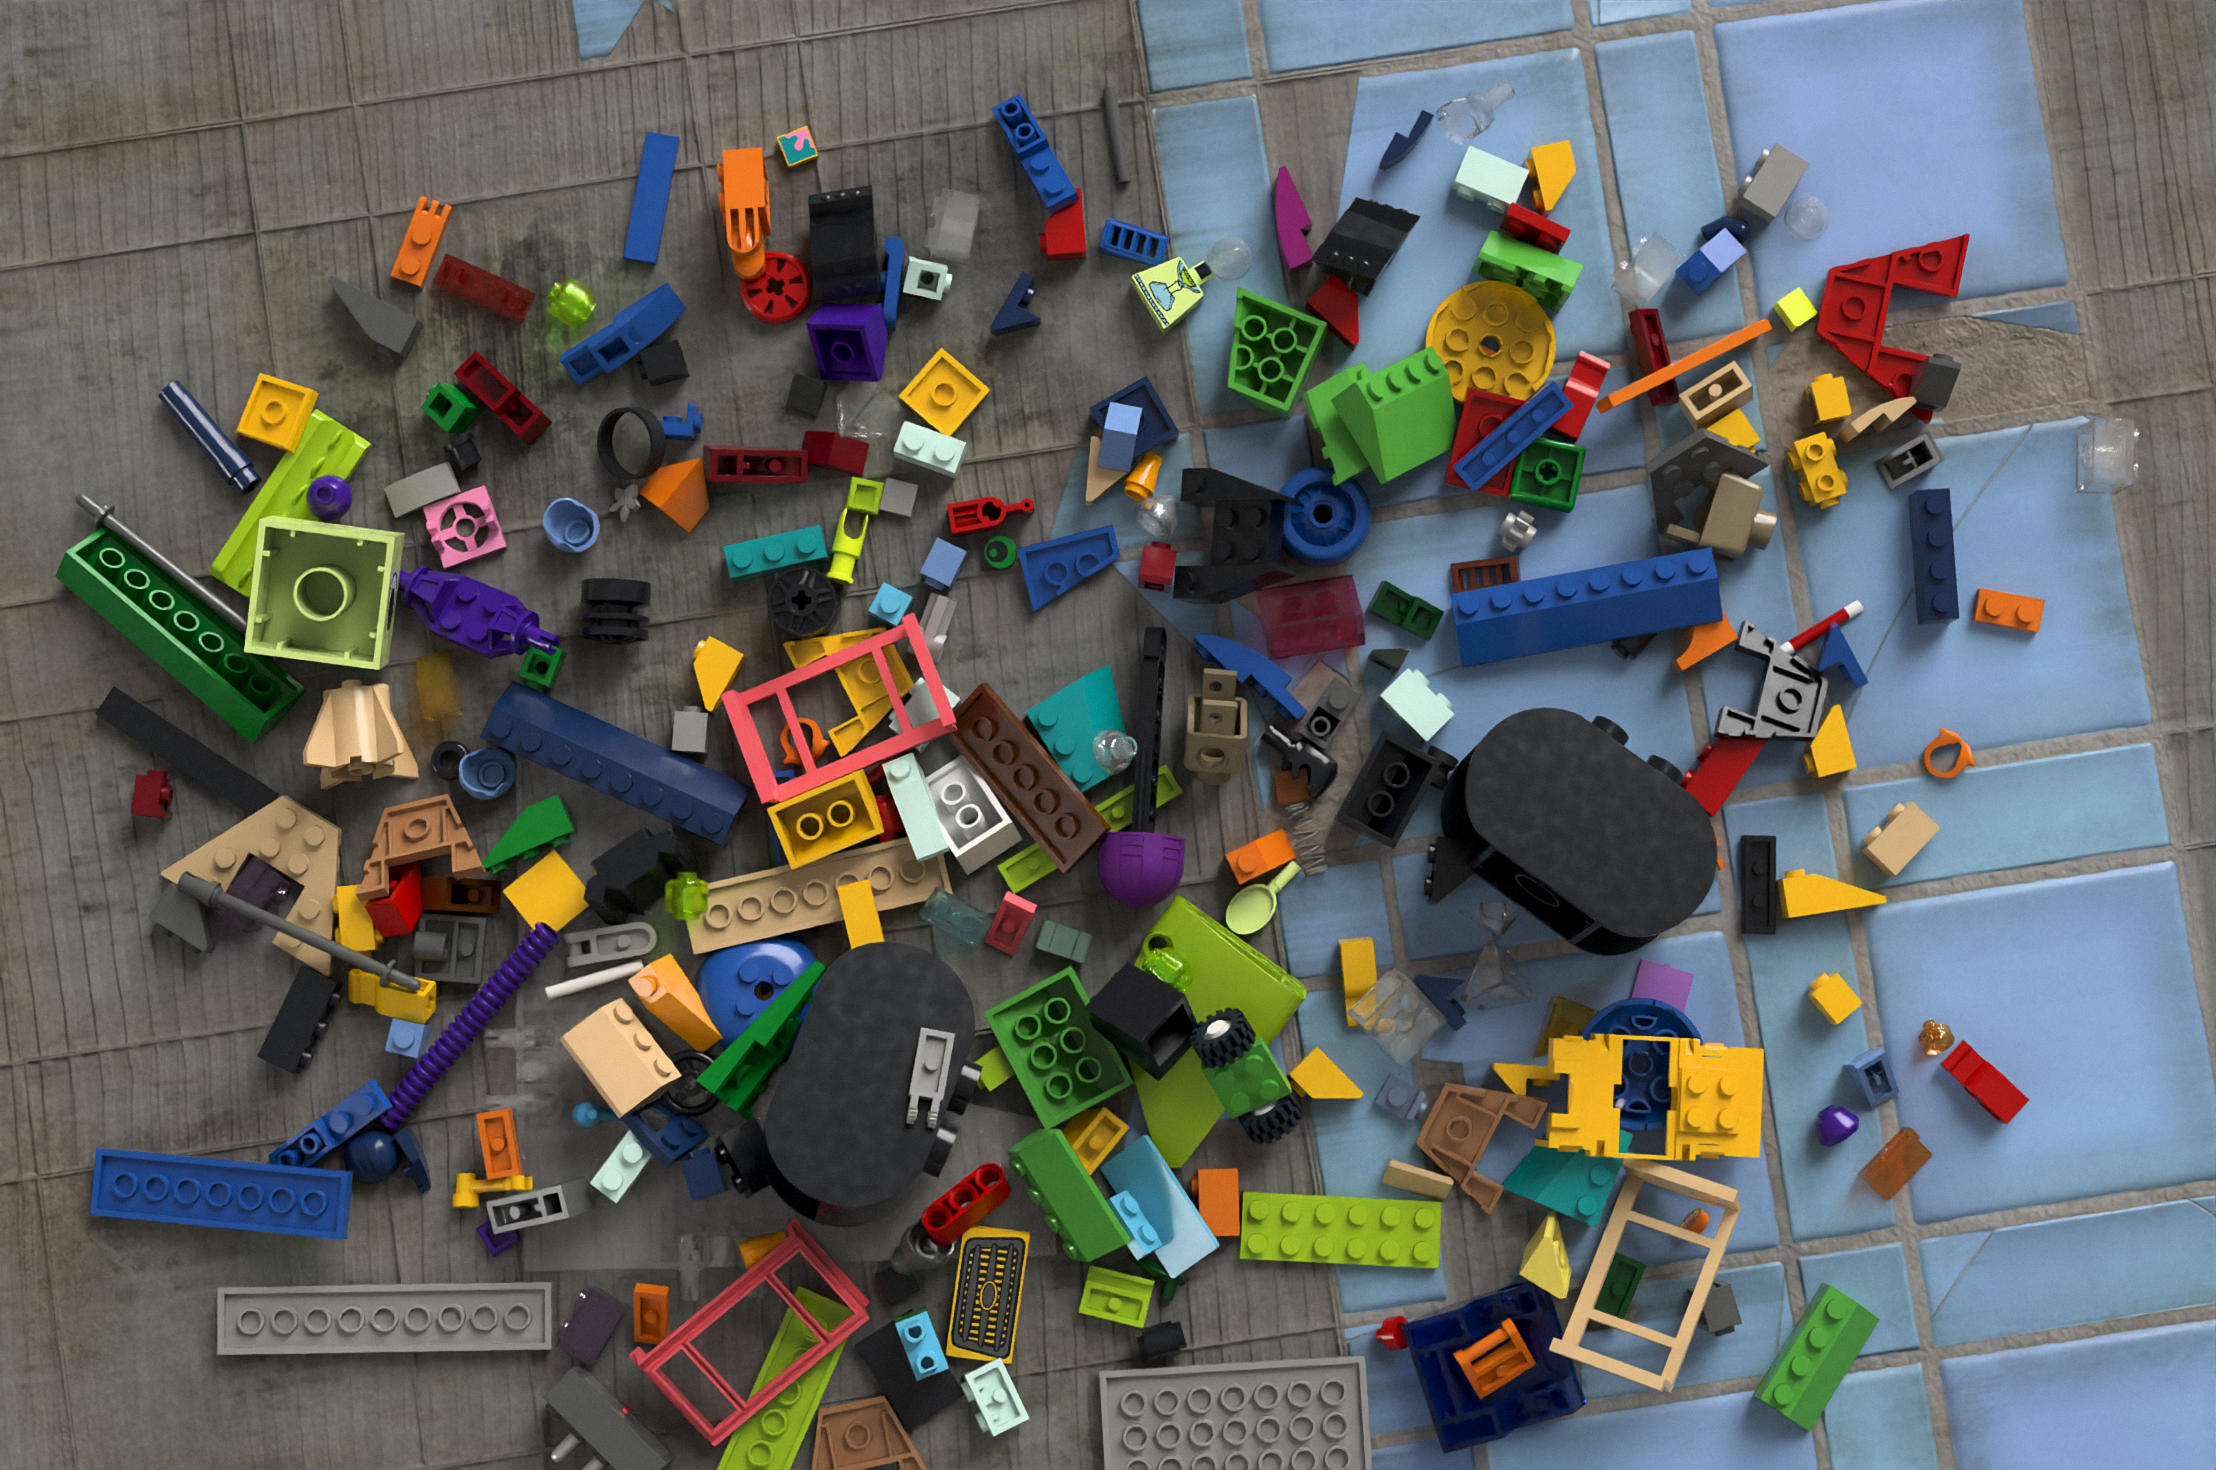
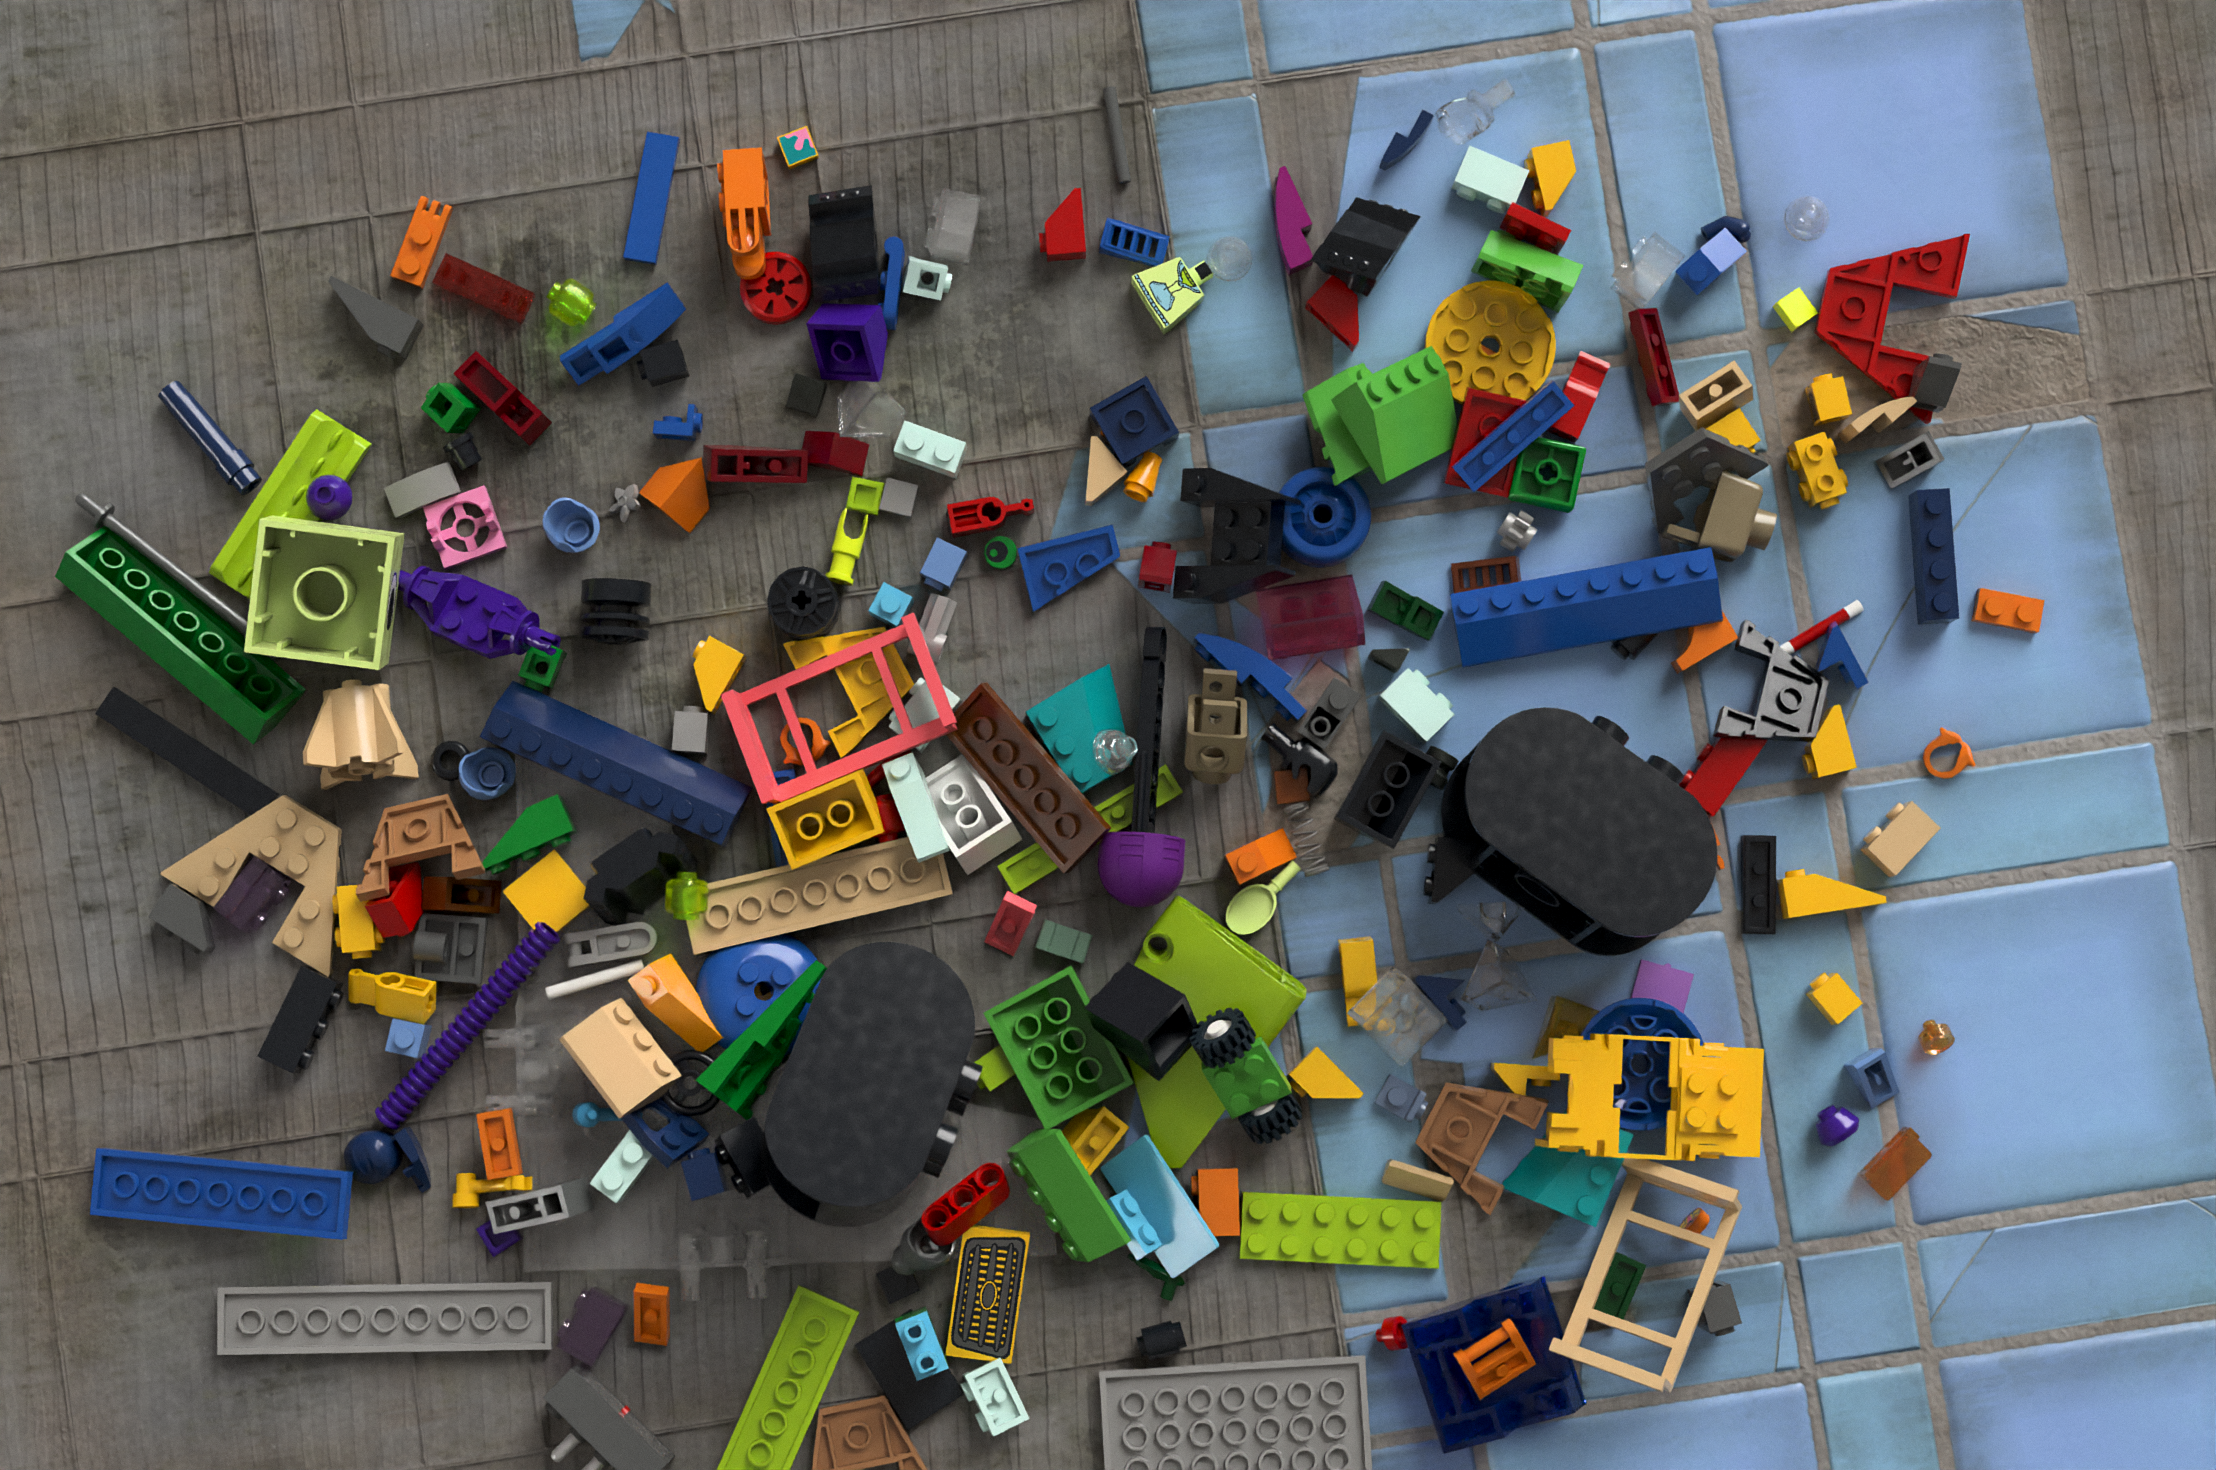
dark red brick [131,770,174,819] -> none
dark grey bar [177,871,421,992] -> none
yellow tile [235,373,319,453] -> none
blue slope [268,1079,393,1167] -> none
clear yellow slope [416,651,463,722] -> none
black tyre [597,407,666,480] -> none
coral piece [629,1218,870,1447] -> none
teal brick [723,525,829,583] -> none
light orange cone [738,1230,787,1270] -> none
yellow slope [837,879,885,949] -> none
yellow plate [899,348,991,437] -> none
light grey hinge [906,1027,955,1128] -> none
clear light blue plate [919,886,993,947] -> none
dark blue slope [990,271,1041,336] -> none
blue slope [991,94,1079,214] -> none
lime plate [1078,1264,1155,1328] -> none
medium blue slope [1097,402,1142,473] -> none
clear brick [1135,494,1178,538] -> none
clear neon green head [1142,947,1192,993] -> none
bright green wedge [1228,286,1329,420] -> none
light yellow slope [1519,1211,1572,1299] -> none
orange tile [1595,318,1772,414] -> none
light grey brick [1737,143,1810,224] -> none
bright green slope [1753,1283,1880,1432] -> none
red piece [1940,1040,2029,1124] -> none
clear brick [2076,418,2139,495] -> none

